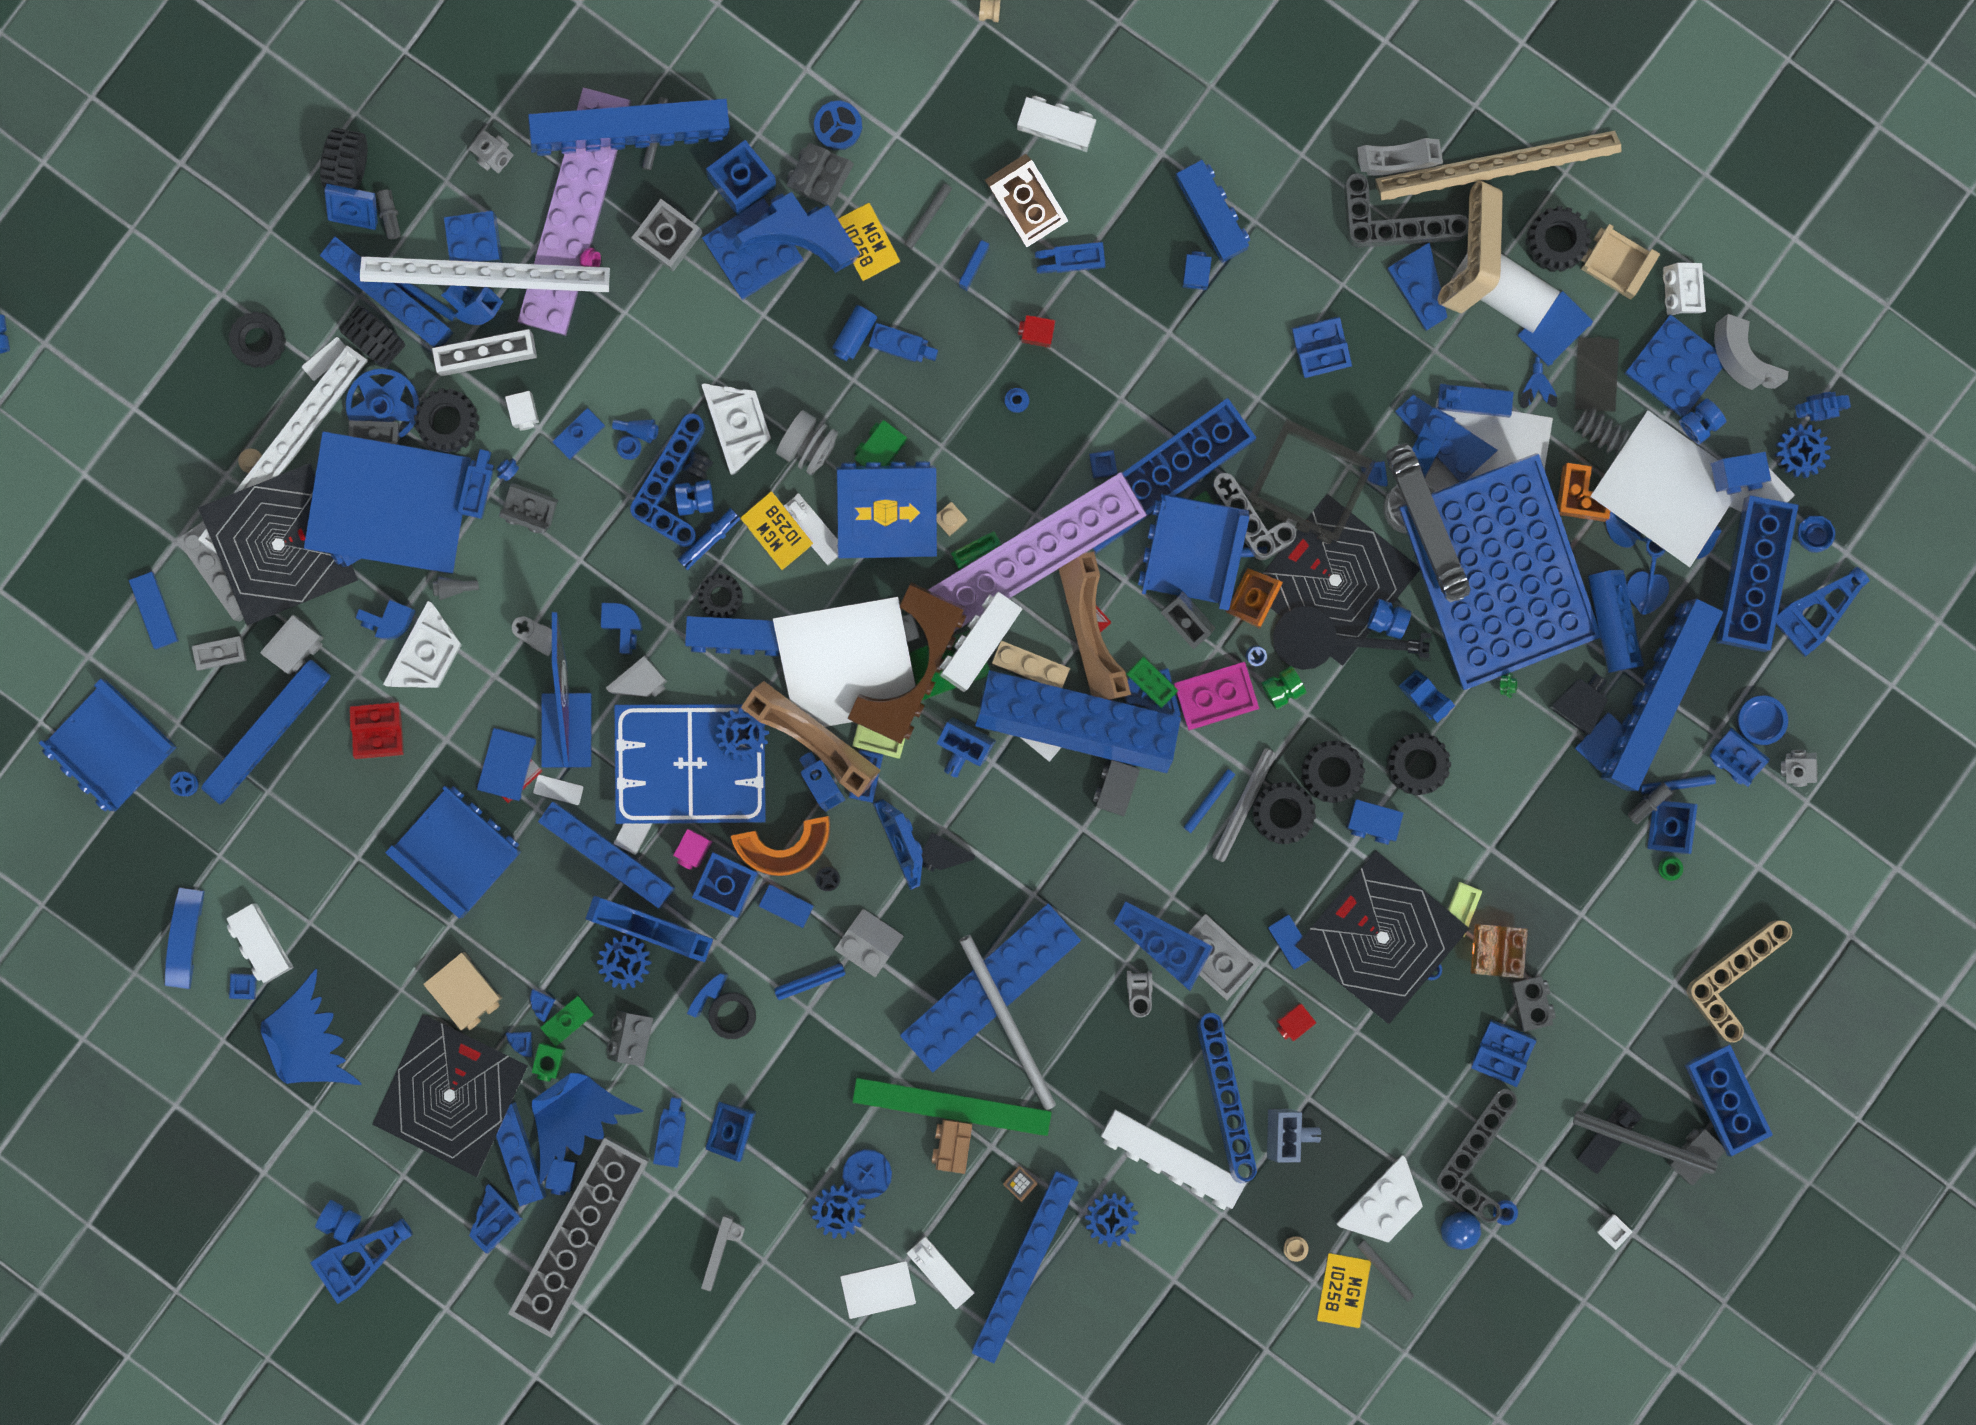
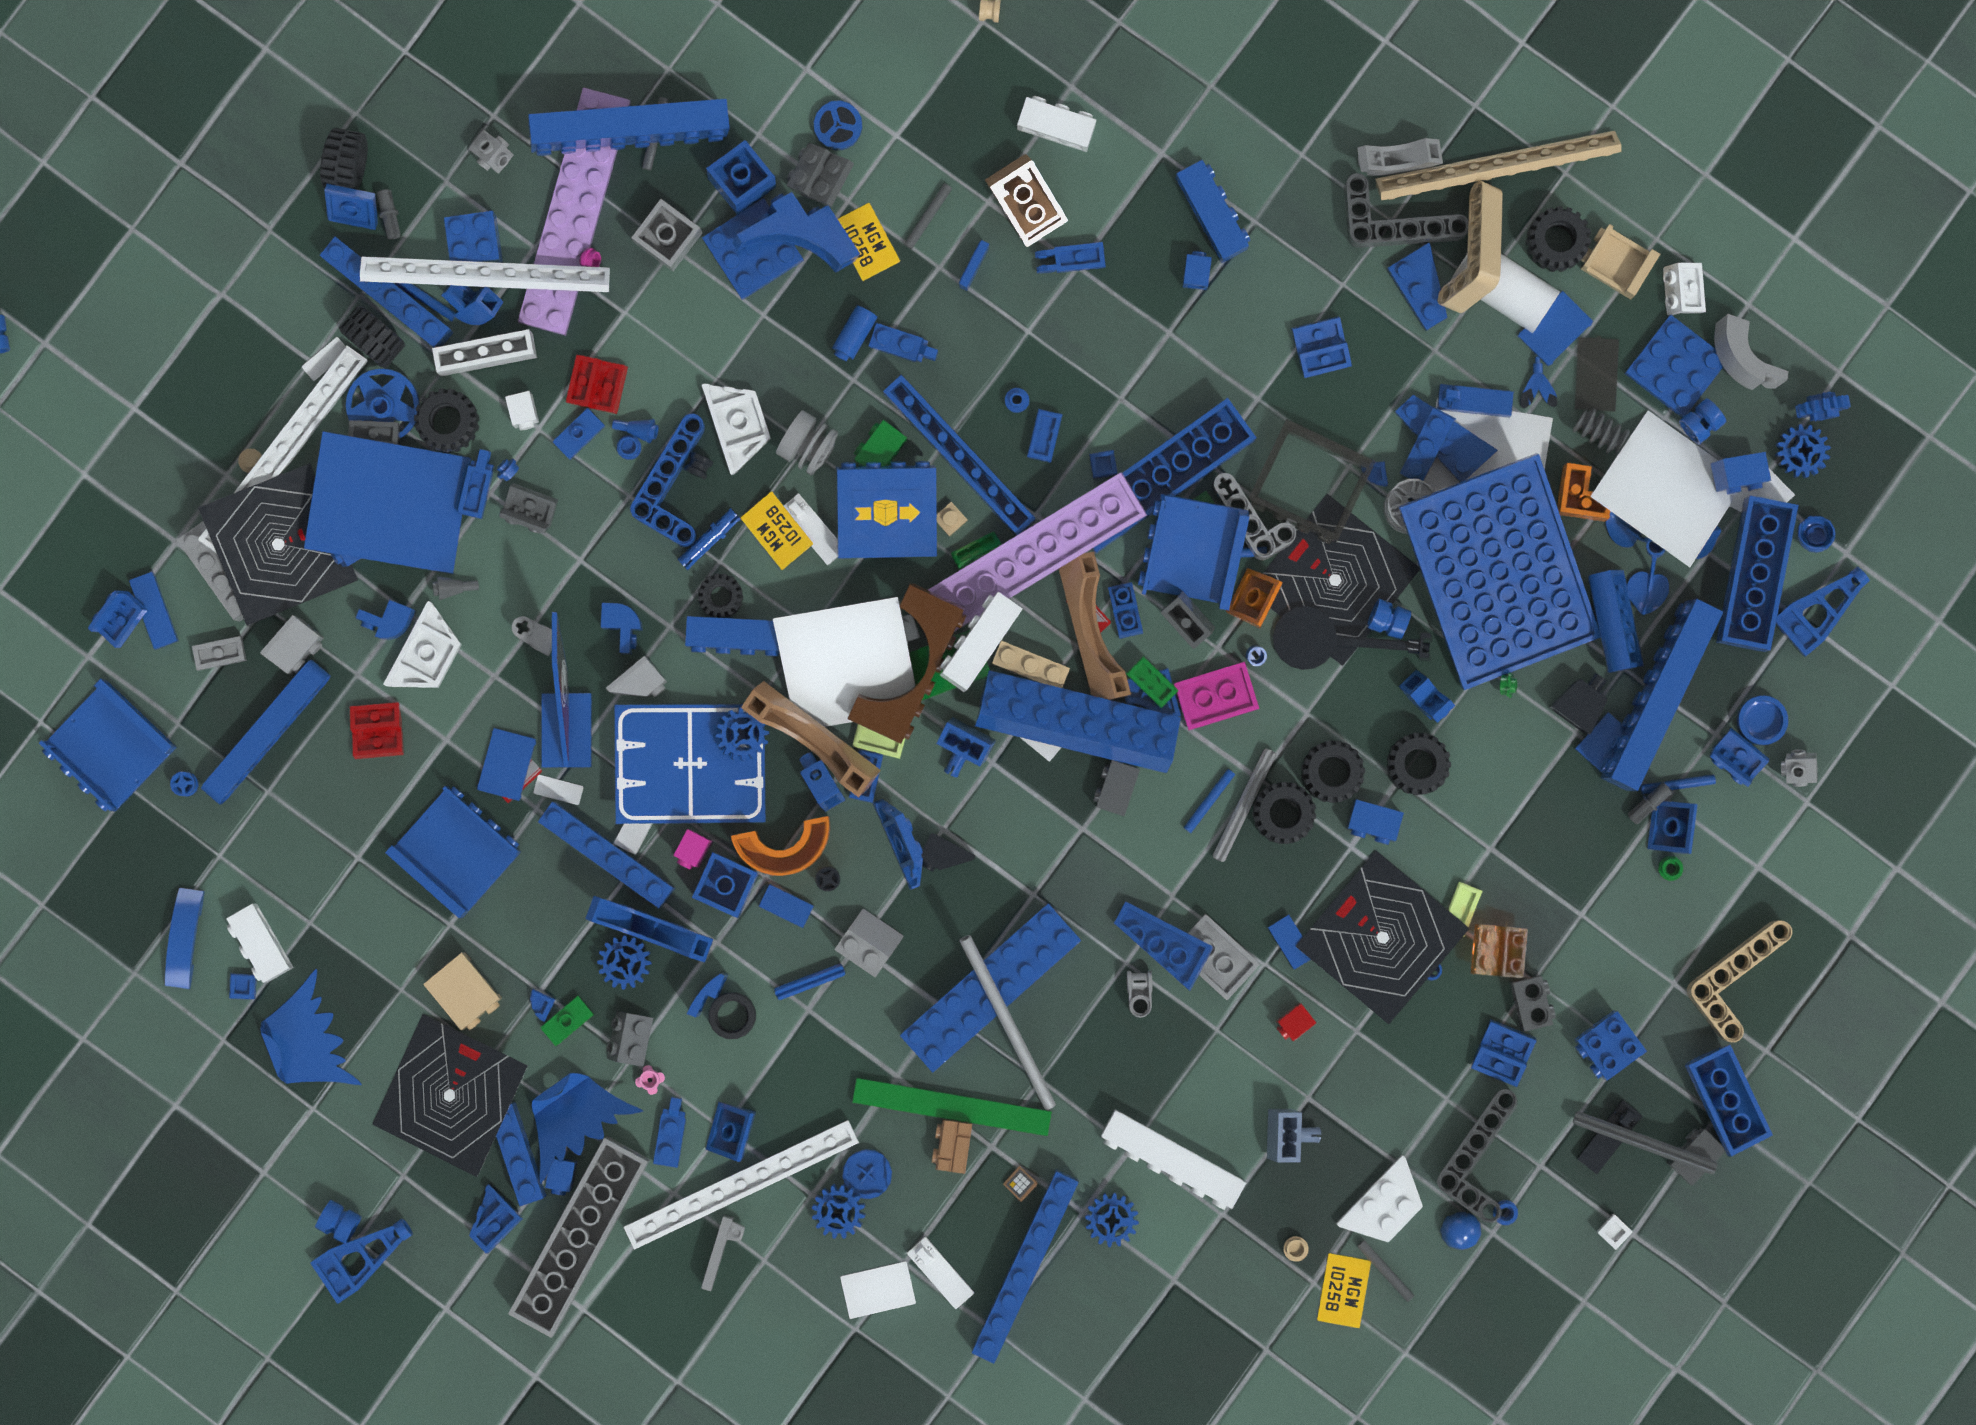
black tyre [228,312,286,368] -> none
blue tile [506,1032,533,1057] -> none
green brick [531,1043,566,1082] -> none
blue wheel [675,480,714,516] -> none
red brick [1018,315,1055,348] -> none
blue beam [1197,1013,1257,1183] -> none
green wheel [1261,666,1307,710] -> none
dark grey arm [1386,443,1471,602] -> none
none -> blue bracket [88,590,147,648]
none -> red slope [566,355,628,414]
none -> white plate [624,1120,859,1249]
none -> bright pink plate [635,1065,665,1095]
none -> blue brick [883,375,1036,536]
none -> blue plate [1027,409,1062,463]
none -> blue slope [1108,582,1143,639]
none -> blue brick [1574,1010,1647,1081]

